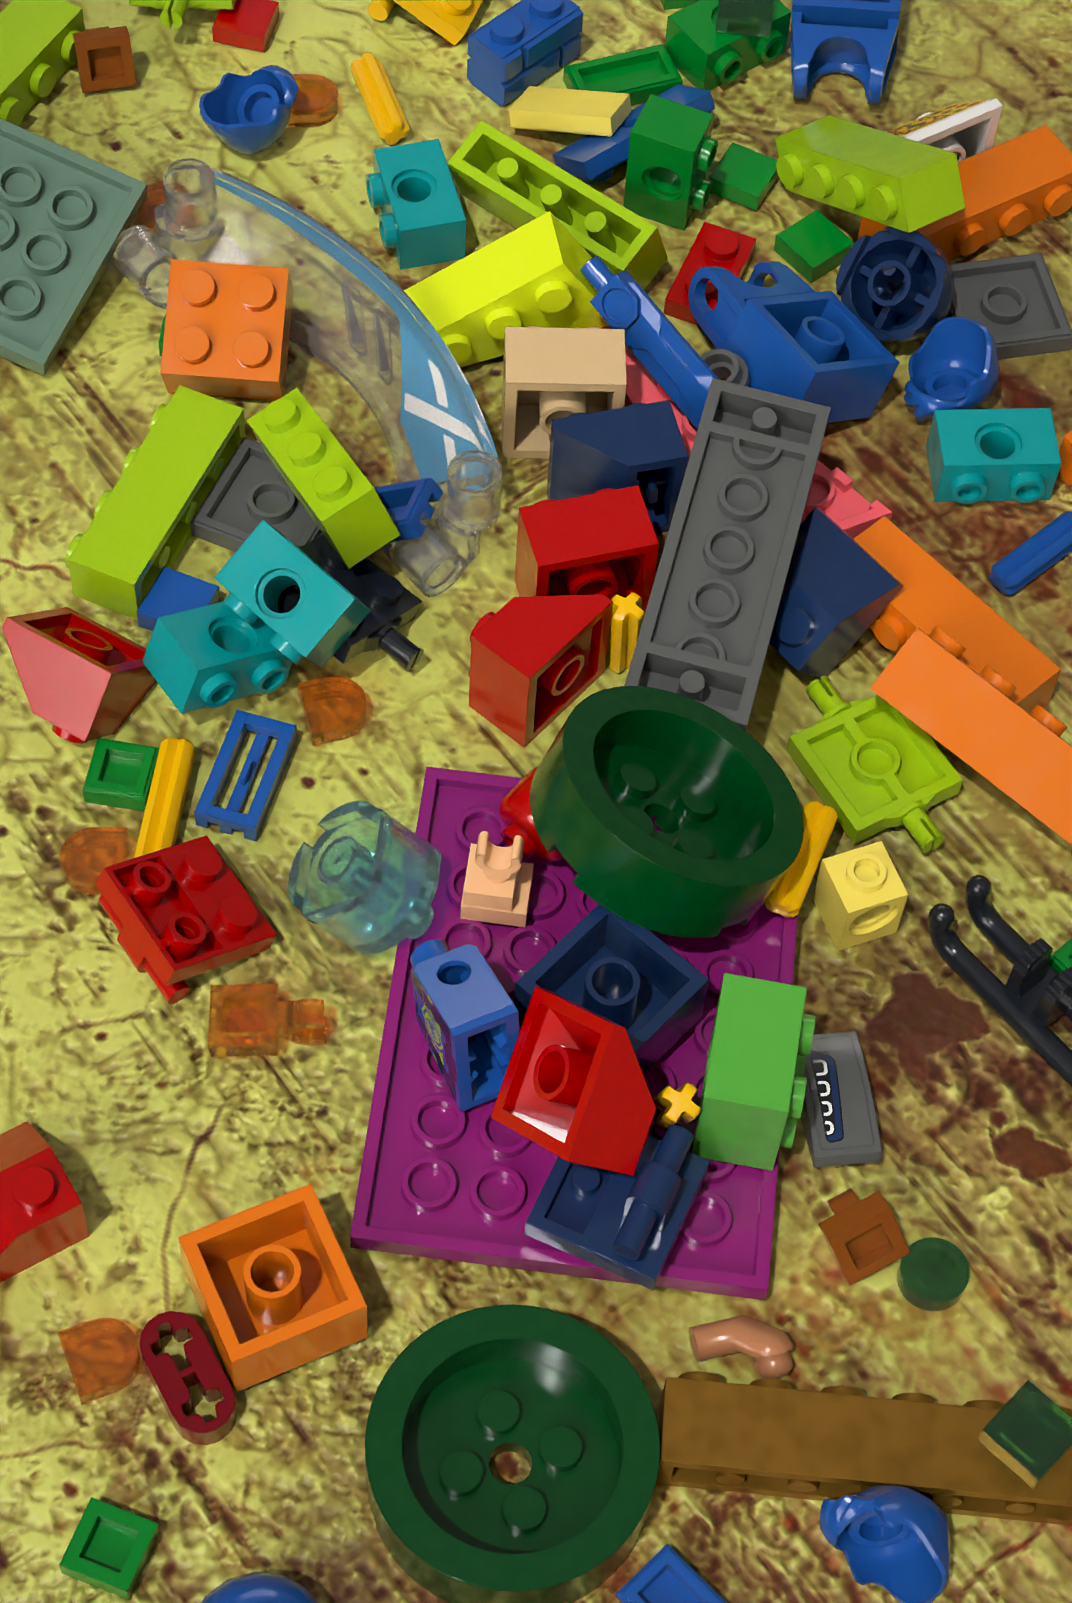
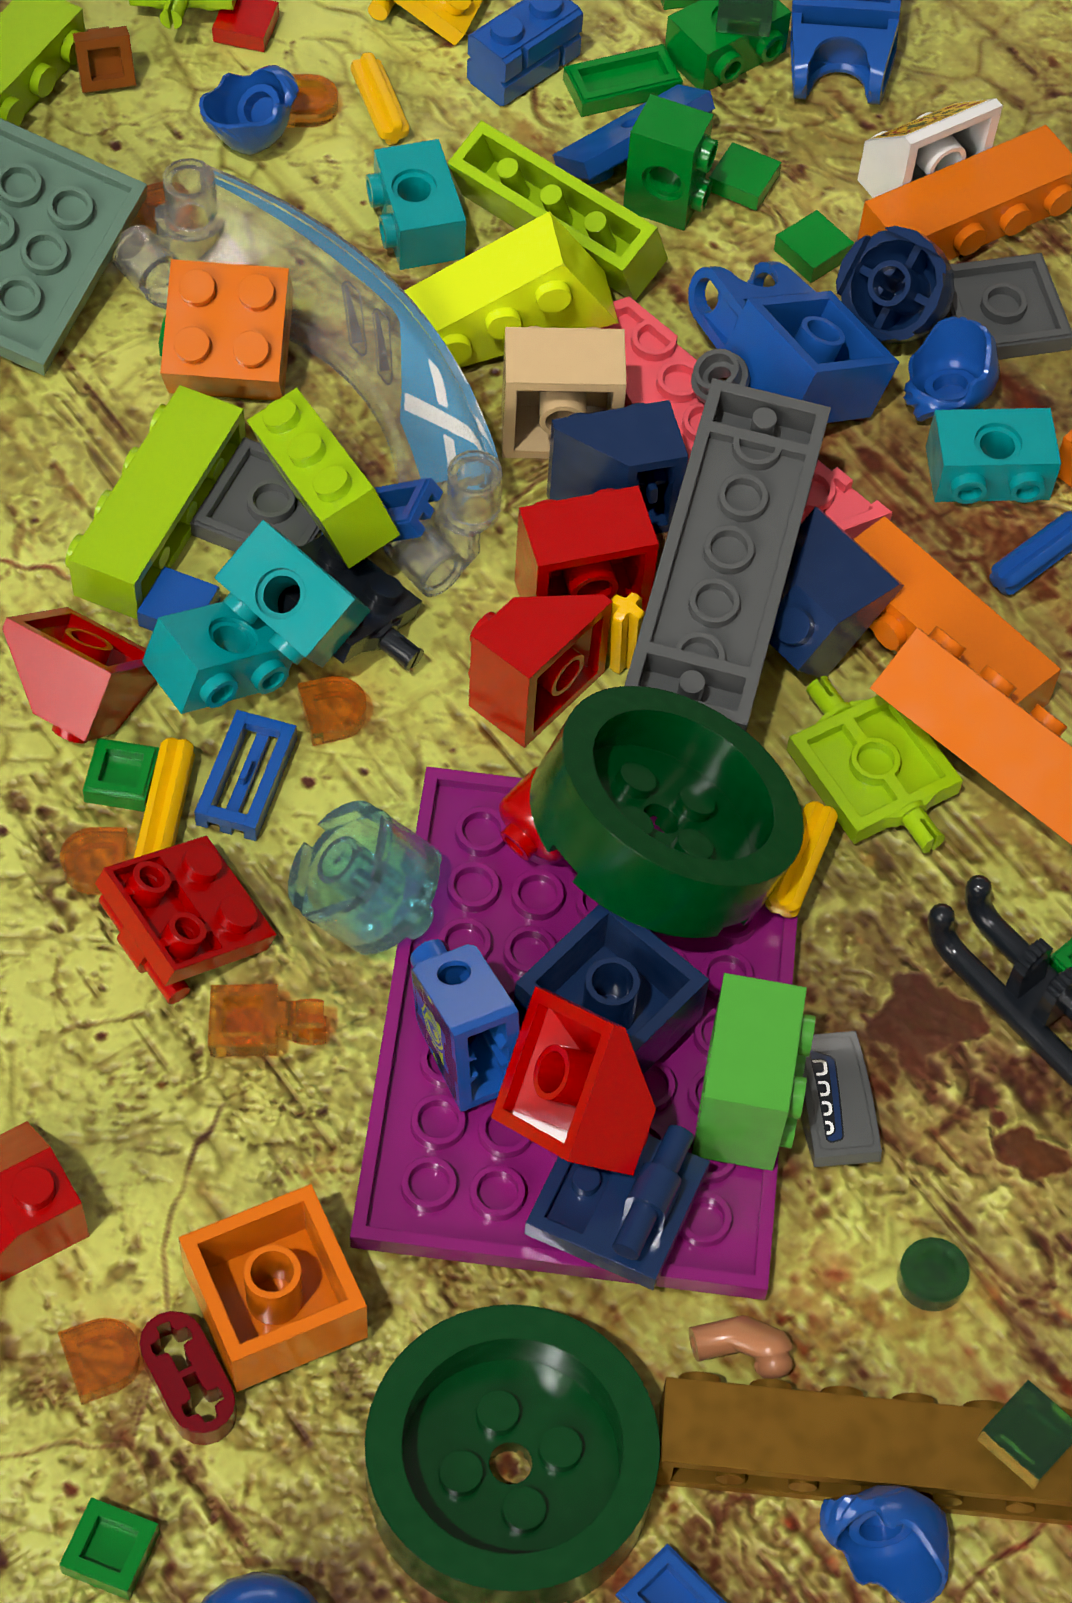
light nougat piece [460,831,534,927] -> none
light yellow tile [509,86,631,137] -> none
blue piece [580,256,718,430] -> none
yellow axle [653,1082,702,1129] -> none
red plate [664,222,757,326] -> none
lime brick [775,115,965,233] -> none
light yellow brick [812,841,908,951] -> none
dark orange tile [818,1188,911,1285] -> none

